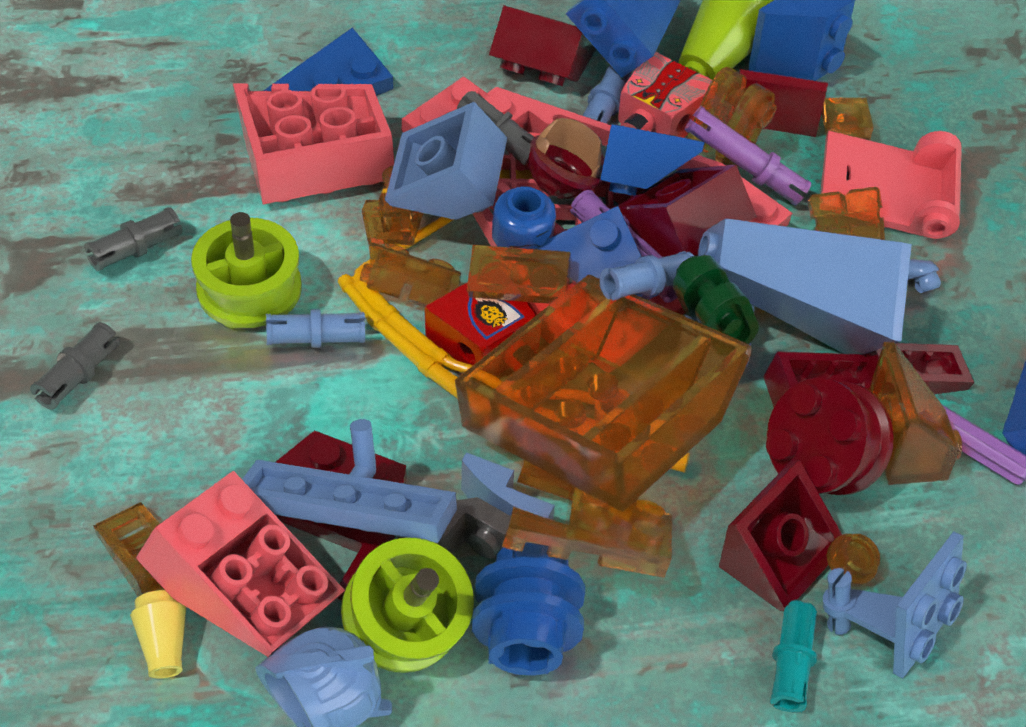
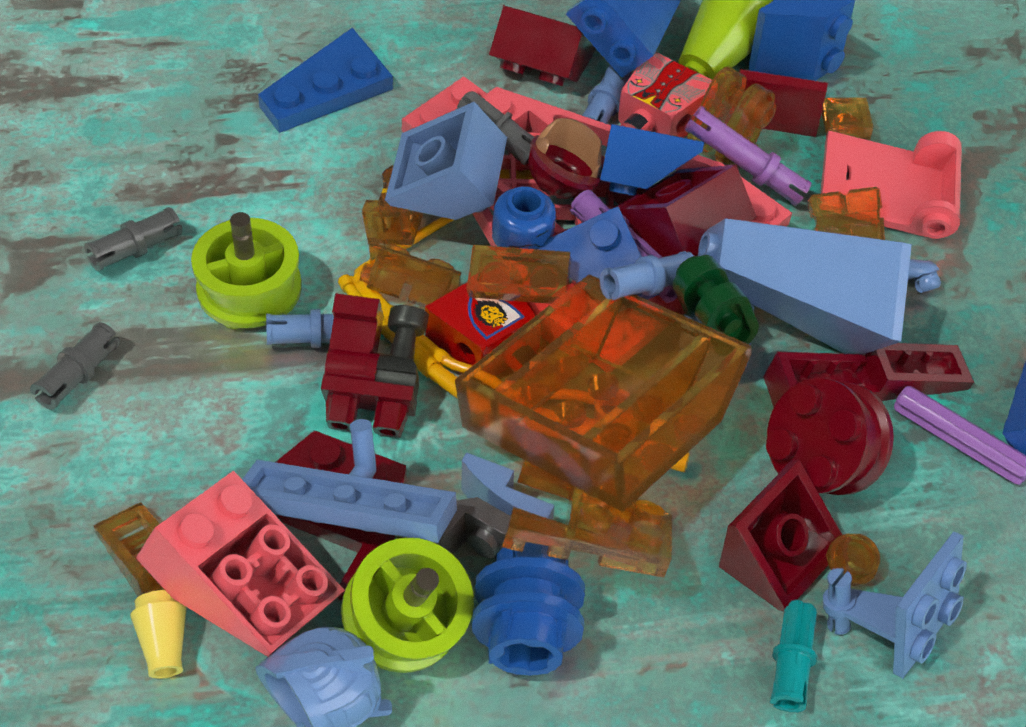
coral wedge [233,83,394,205] -> none
clear orange slope [869,341,962,485] -> none
none -> dark red hips [321,293,429,438]

